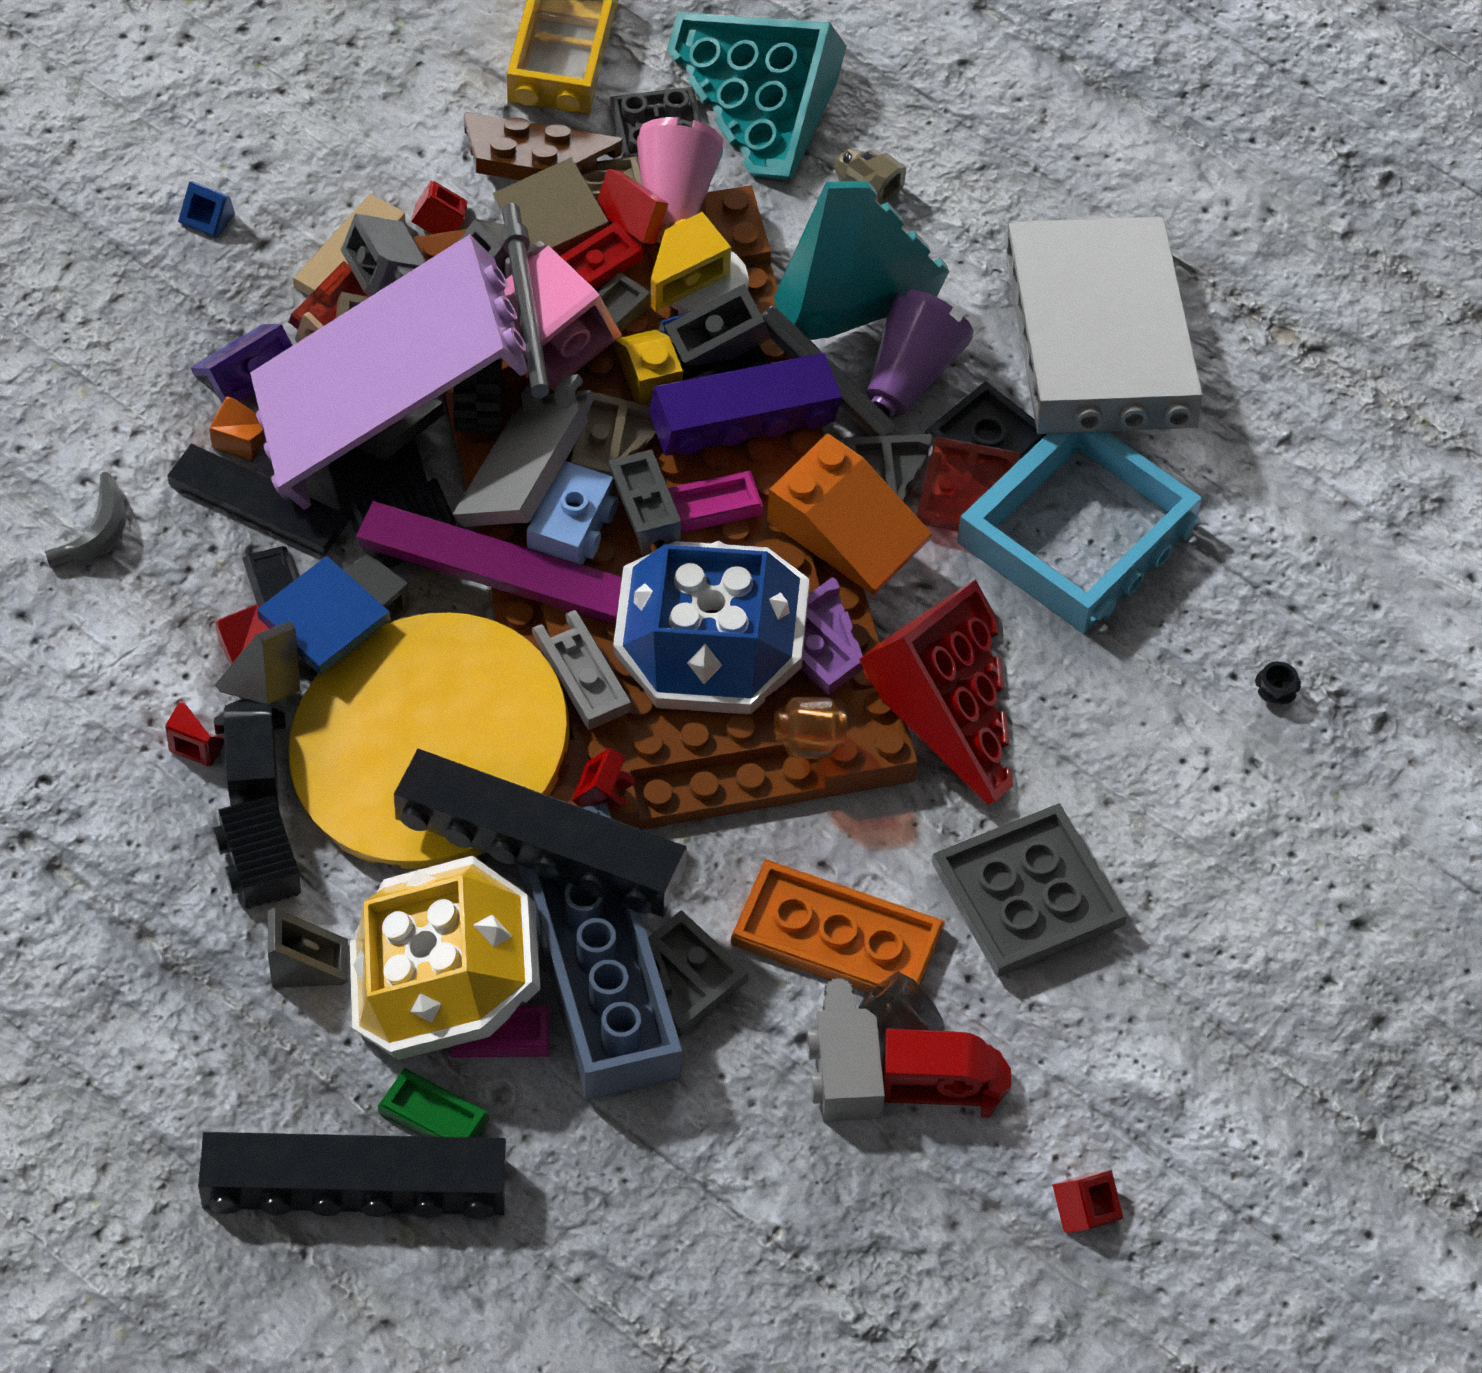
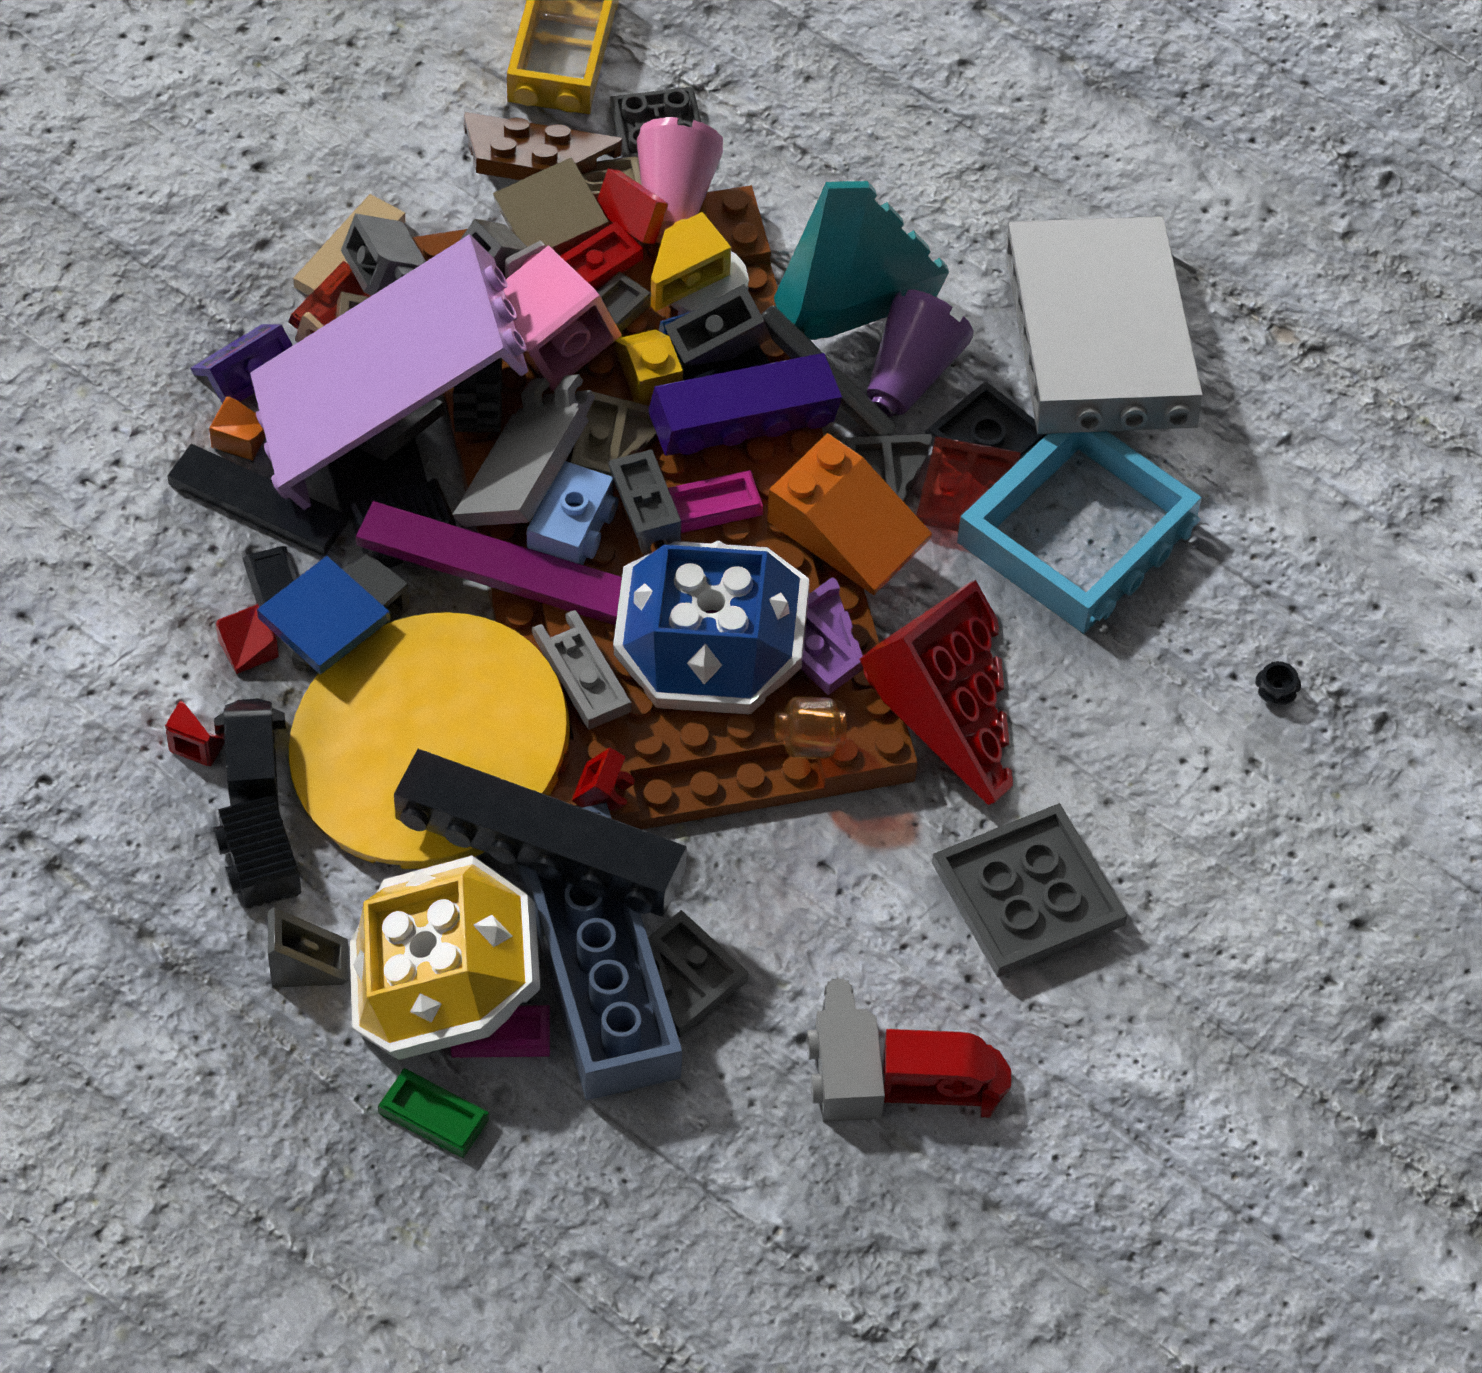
dark grey piece [45,472,126,568] -> none
blue slope [178,181,235,238] -> none
black brick [198,1132,507,1219] -> none
dark grey slope [215,621,300,704] -> none
red slope [411,181,468,234] -> none
dark grey bar [501,203,549,398] -> none
teal slope [667,12,847,180] -> none
orange tile [730,859,945,1008] -> none
dark tan rock [835,148,906,205] -> none
clear smoke rock [858,971,945,1037] -> none
red slope [1052,1170,1124,1233] -> none

